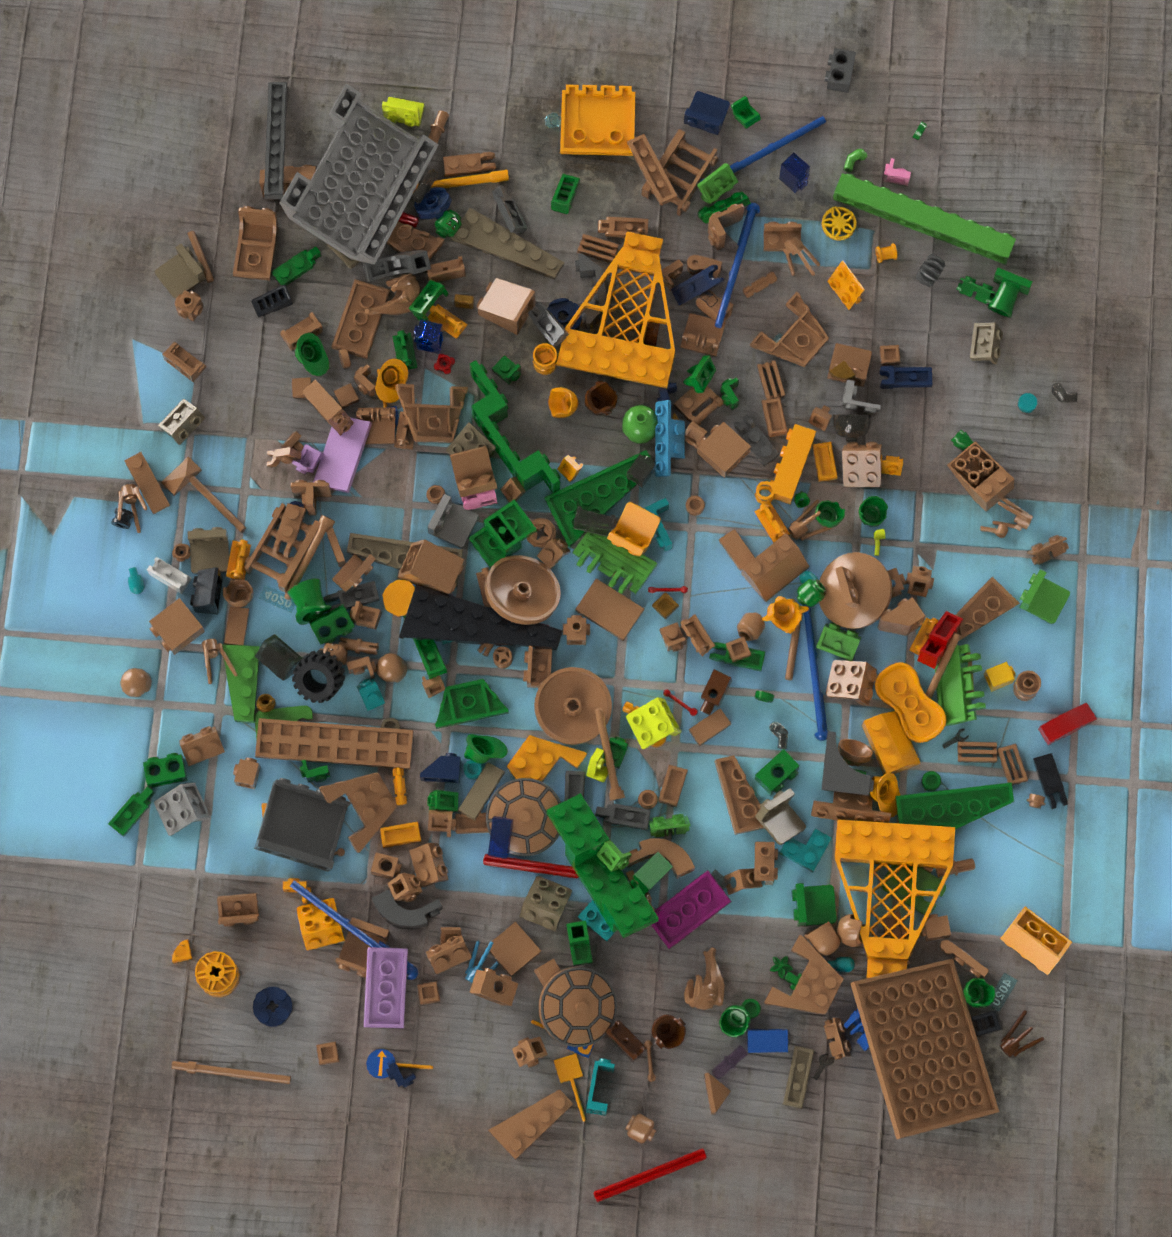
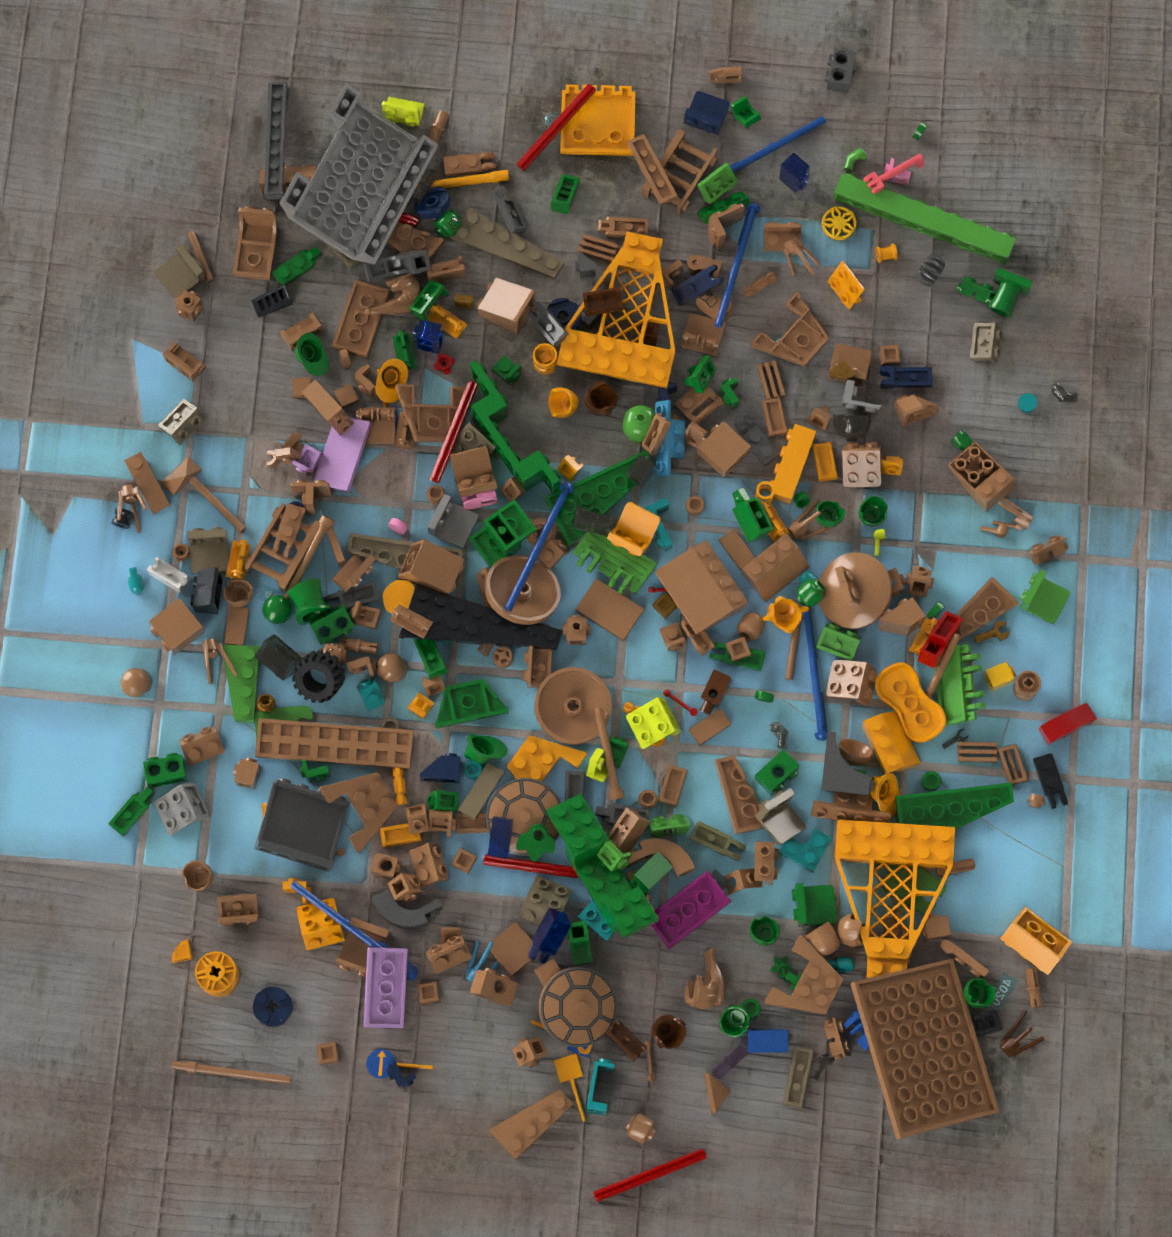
none -> medium nougat hair [182,860,213,891]
none -> green hair [262,595,292,624]
none -> bright pink tile [388,518,408,535]
none -> medium nougat hinge [390,604,433,639]
none -> medium nougat bracket [406,804,429,834]
none -> light orange tile [407,692,435,720]
none -> red axle [430,381,478,483]
none -> medium nougat tile [451,847,478,874]
none -> blue bar [505,482,574,611]
none -> green plate [516,824,555,862]
none -> red axle [517,84,596,171]
none -> clear blue hinge [528,908,571,964]
none -> reddish brown hinge [583,287,624,317]
none -> medium nougat hinge [607,807,650,853]
none -> medium nougat tile [641,413,671,456]
none -> medium nougat slope [655,540,748,635]
none -> olive hinge [689,821,746,862]
none -> medium nougat hinge [709,66,742,84]
none -> green hinge [732,488,774,543]
none -> green hair [749,916,780,946]
none -> coral hinge [863,154,924,194]
none -> medium nougat slope [894,395,939,427]
none -> green tile [928,601,945,619]
none -> pearl gold bar [973,621,1010,643]
none -> medium nougat axle [1025,968,1043,1008]

